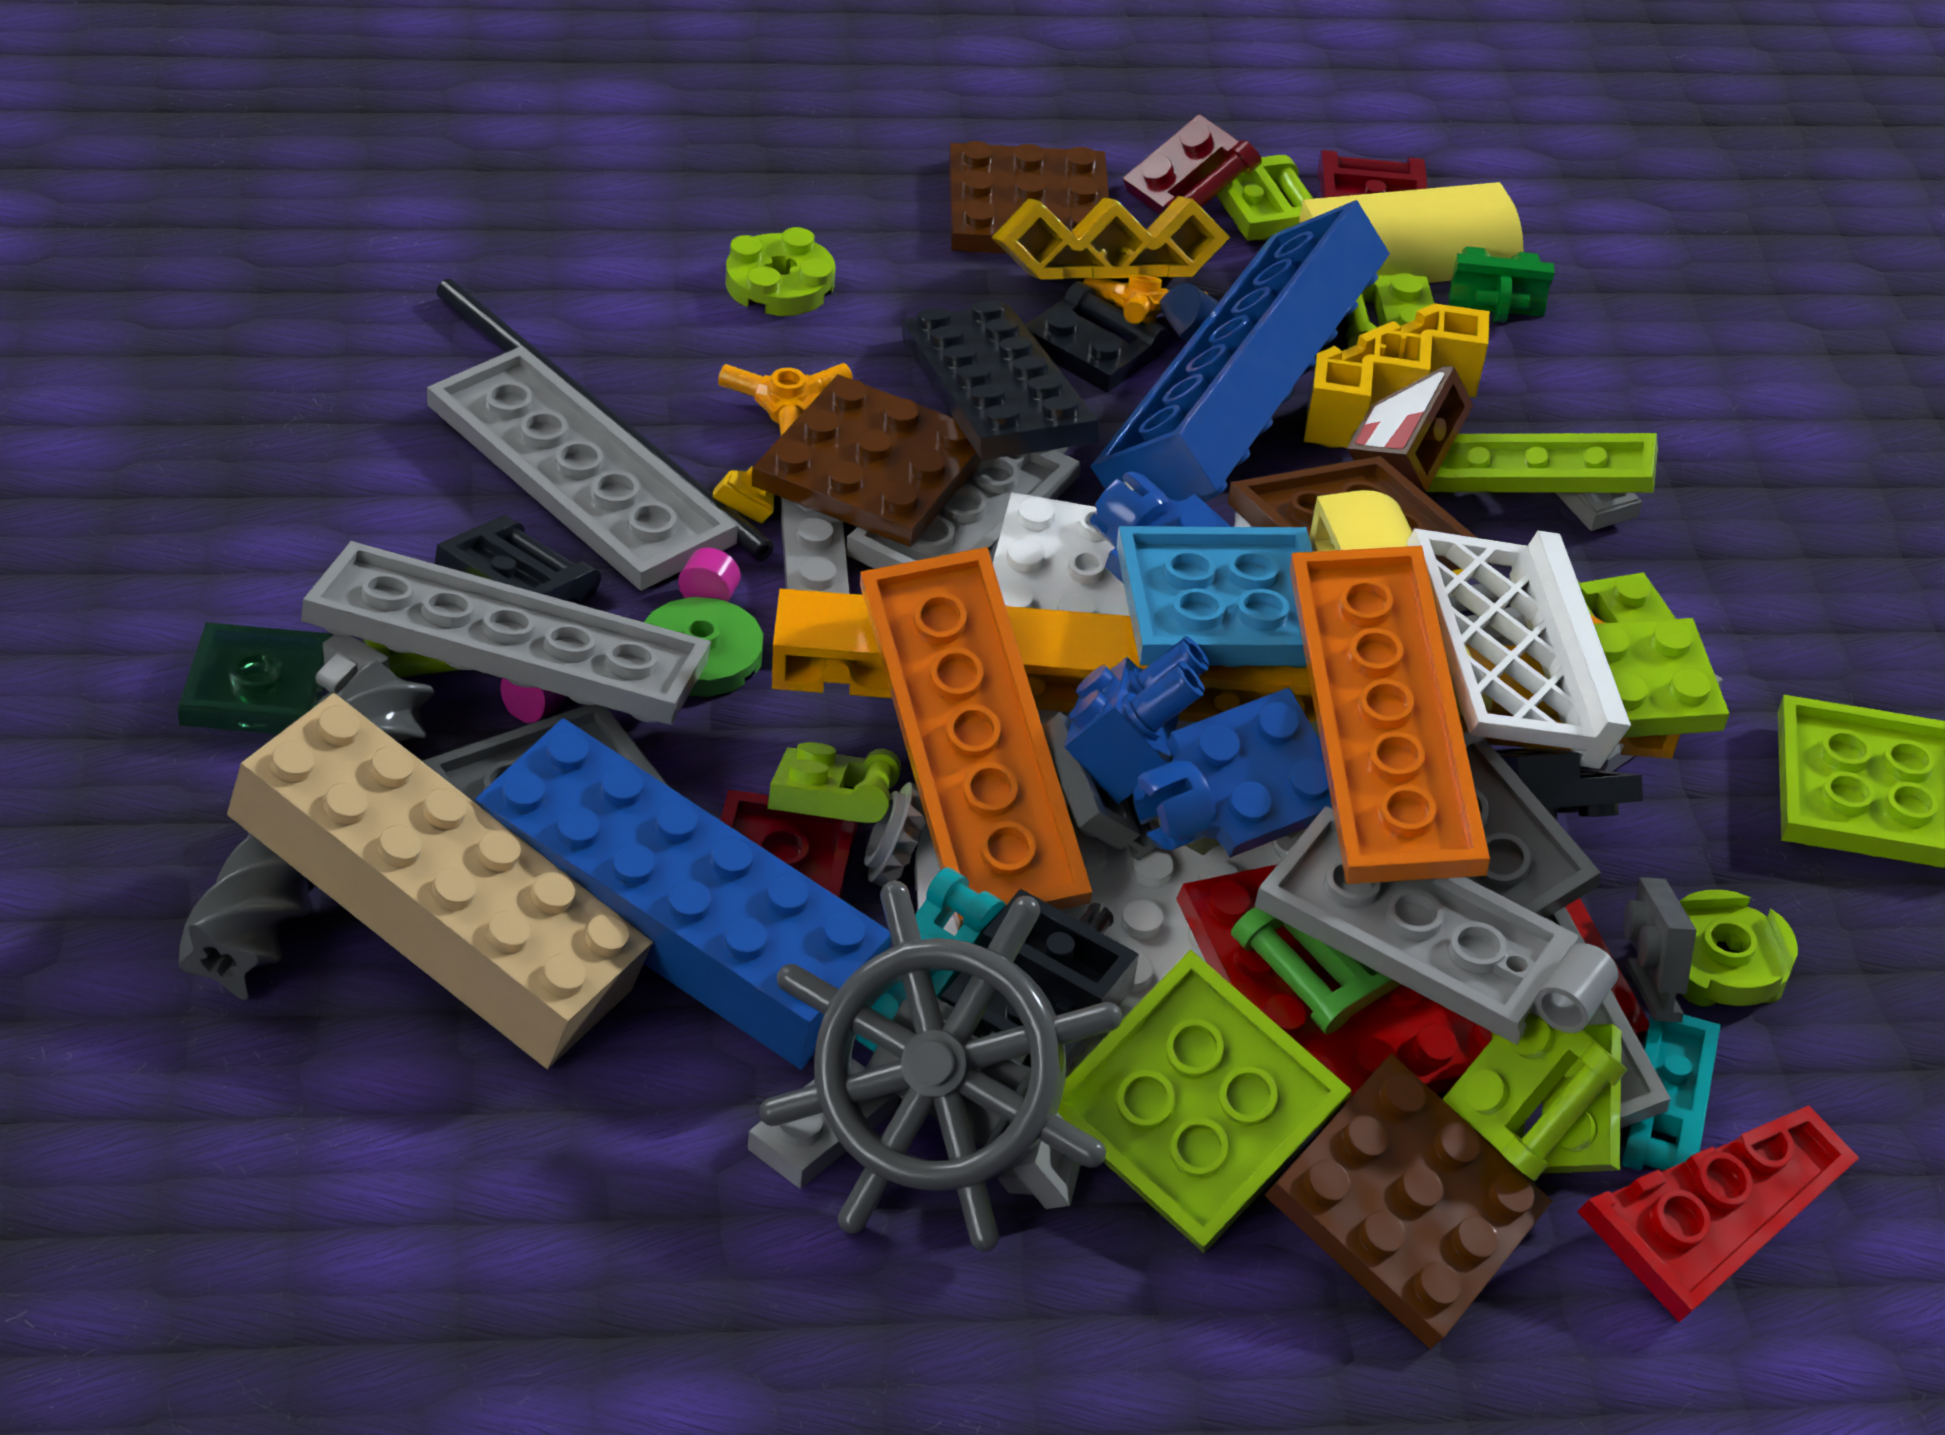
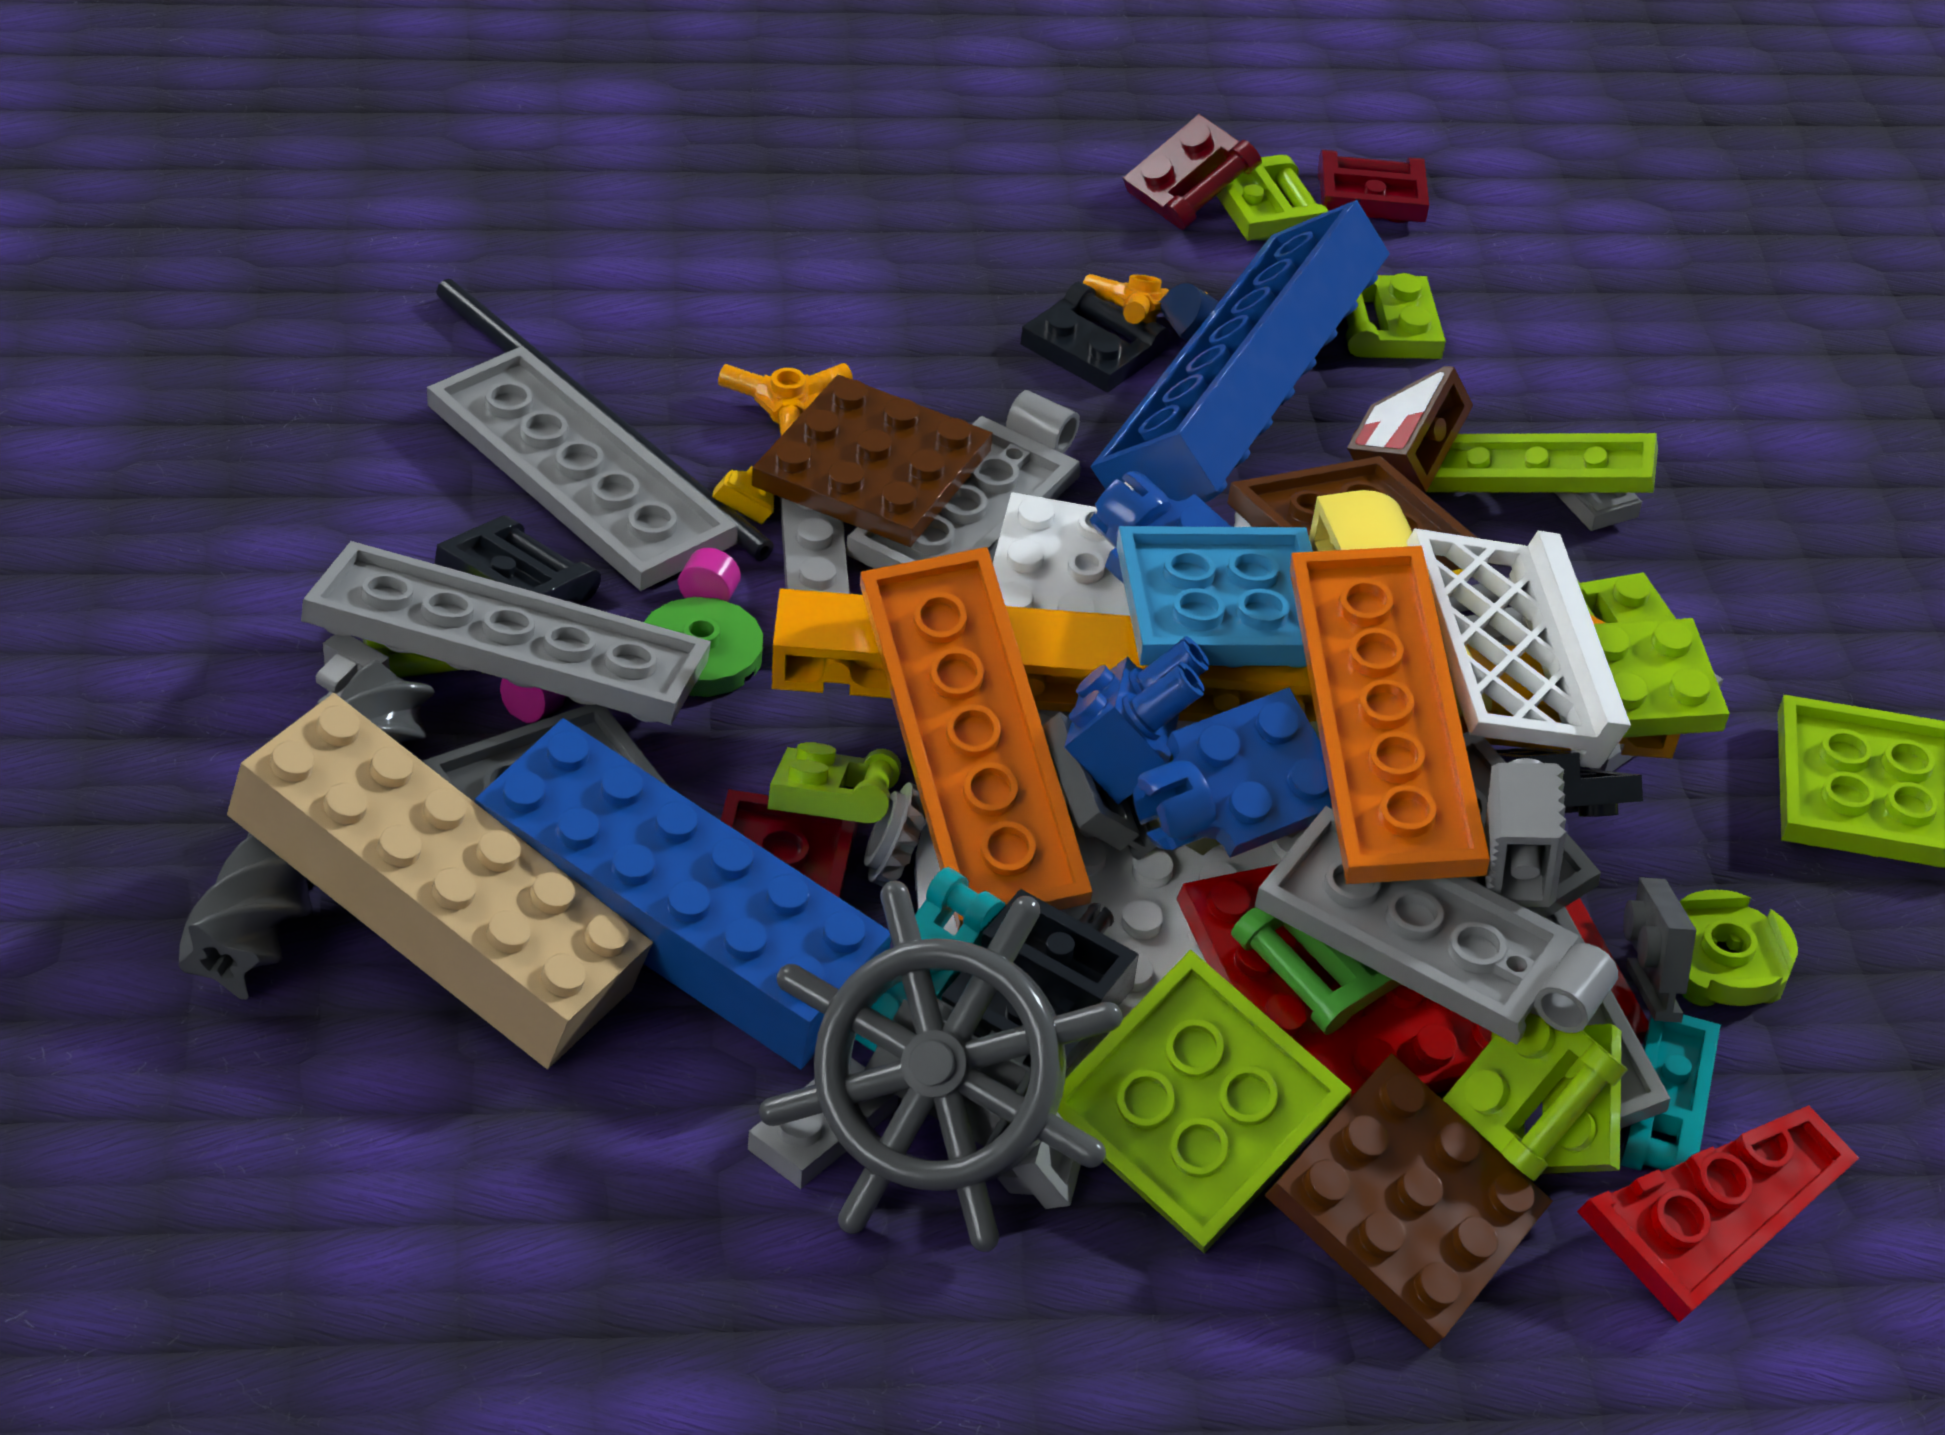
clear green plate [177,622,333,734] -> none
lime plate [725,227,836,316] -> none
black plate [901,300,1099,460] -> none
reddish brown plate [949,141,1109,254] -> none
yellow brick [991,196,1230,280] -> none
light yellow brick [1299,182,1524,283] -> none
yellow brick [1304,303,1490,448] -> none
green hips [1448,246,1555,323] -> none
none -> light grey brick [1484,758,1567,907]

